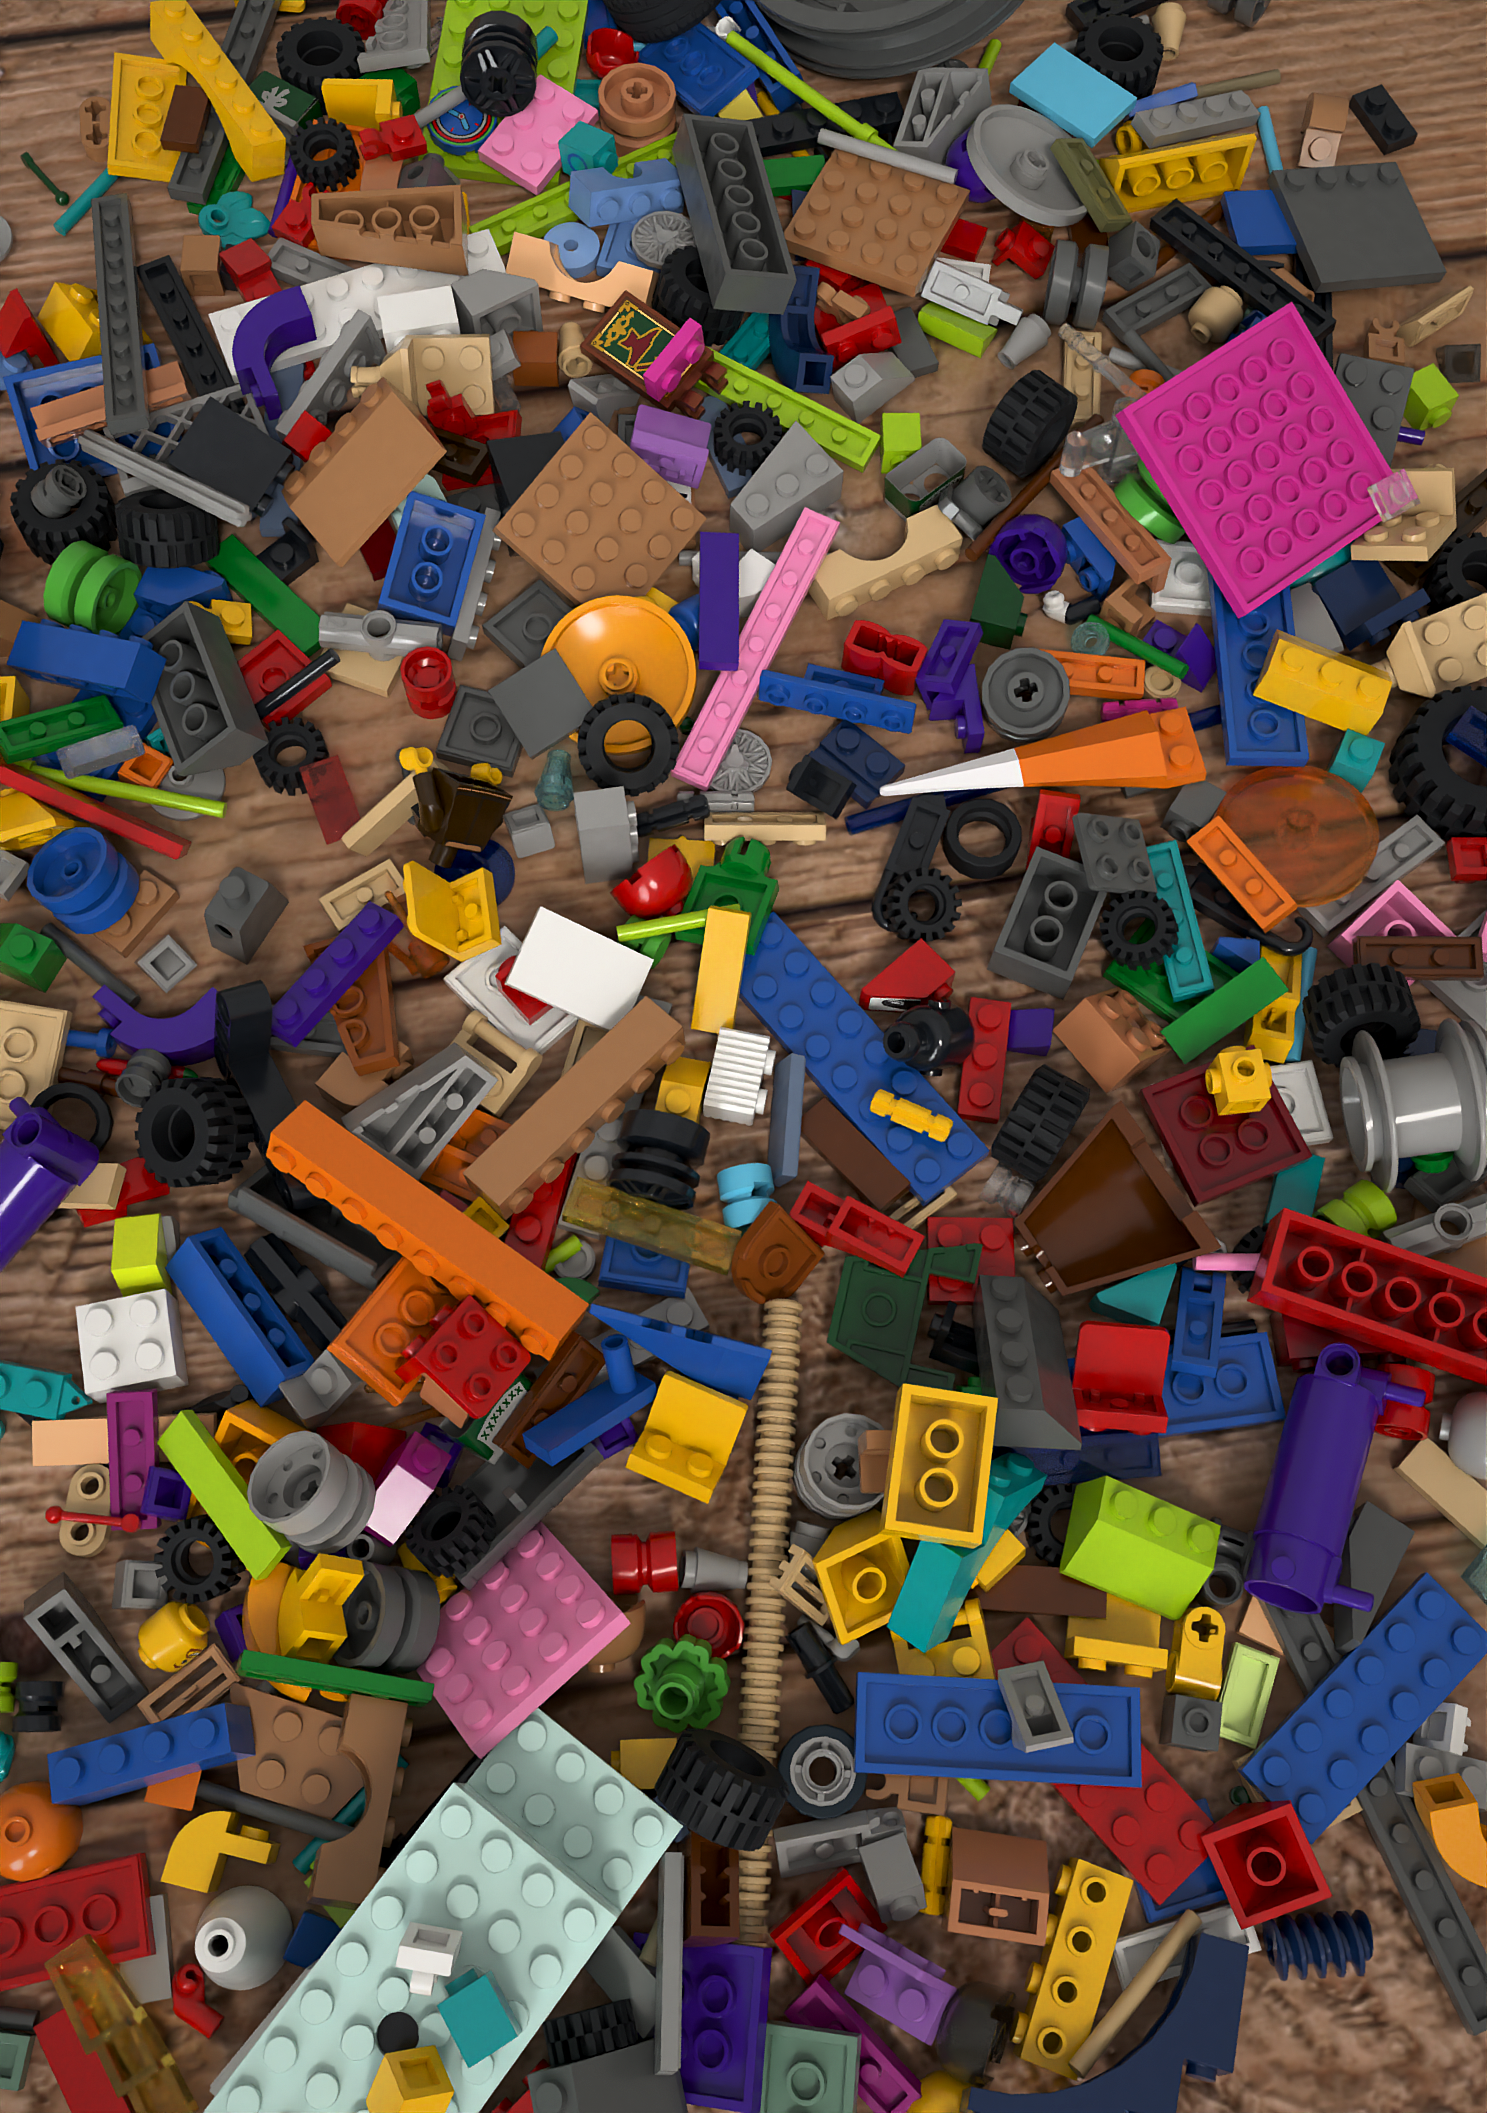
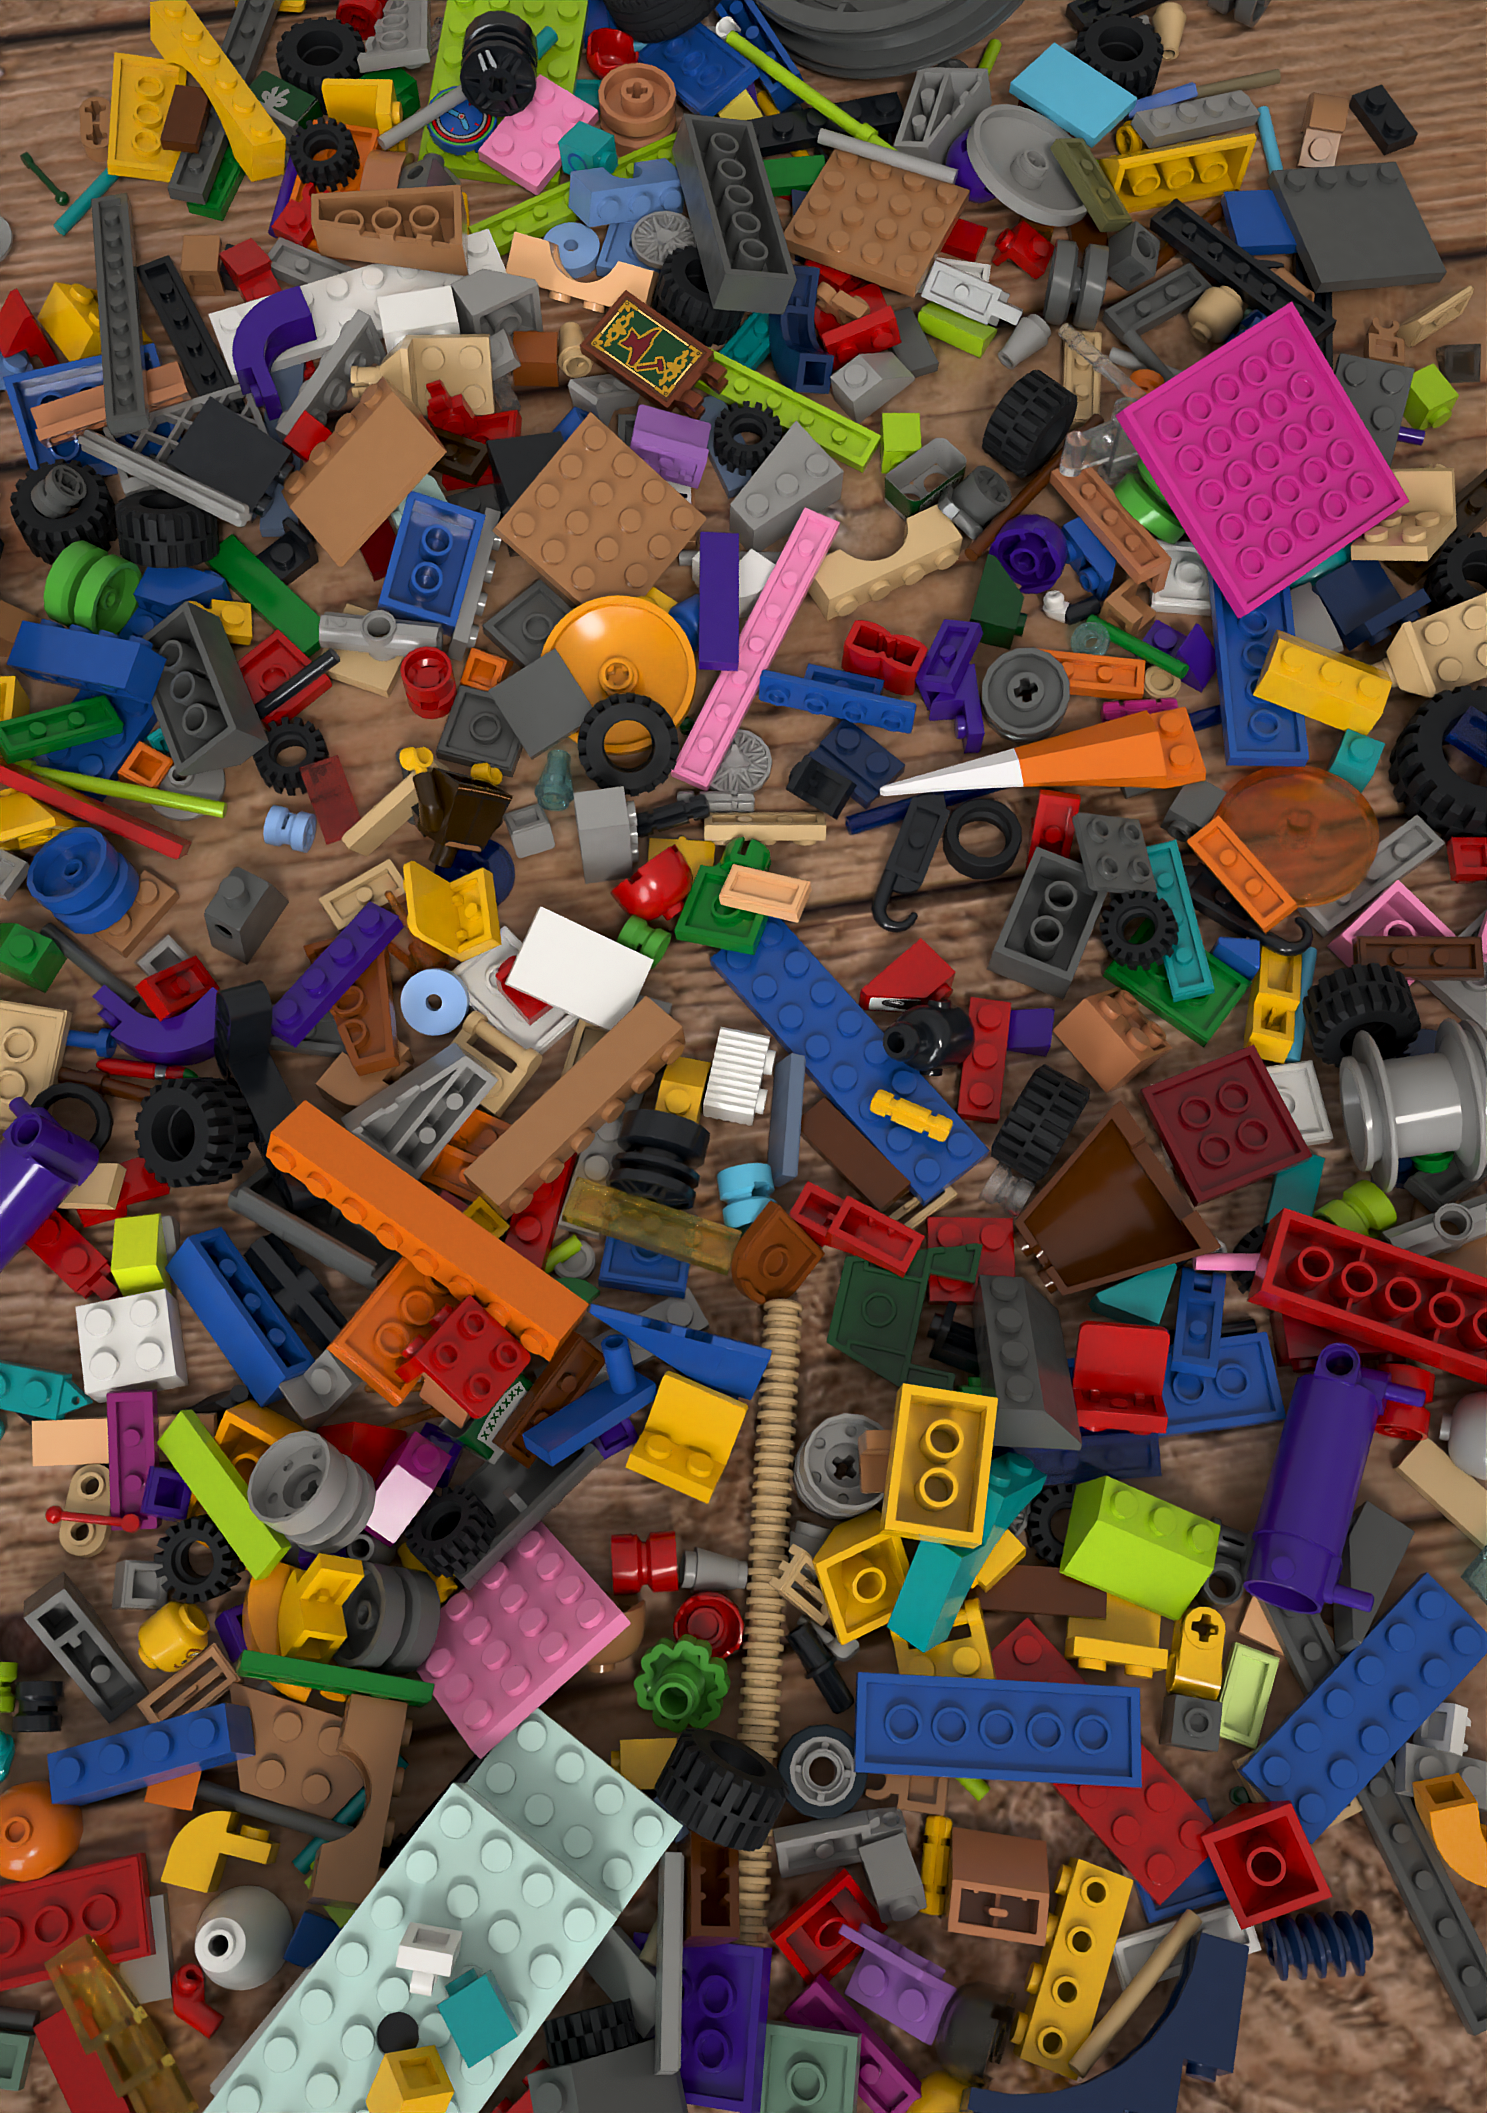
clear slope [56,725,145,779] -> none
dark grey wheel [115,1048,172,1108] -> none
teal plate [198,191,270,251] -> none
red plate [359,114,427,162] -> none
lime bar [616,903,741,942] -> none
dark pink plate [643,318,705,402] -> none
yellow tile [691,905,752,1034] -> none
black tyre [882,867,962,943] -> none
light grey slope [998,1661,1074,1753] -> none
green tile [1160,956,1289,1065] -> none
yellow brick [1205,1046,1272,1116] -> none
clear plate [1367,468,1421,523] -> none
none -> red hinge [26,1210,123,1301]
none -> red slope [135,955,220,1022]
none -> light blue wheel [263,805,317,853]
none -> light blue piece [400,968,470,1036]
none -> orange slope [459,647,514,692]
none -> light nougat tile [719,864,812,923]

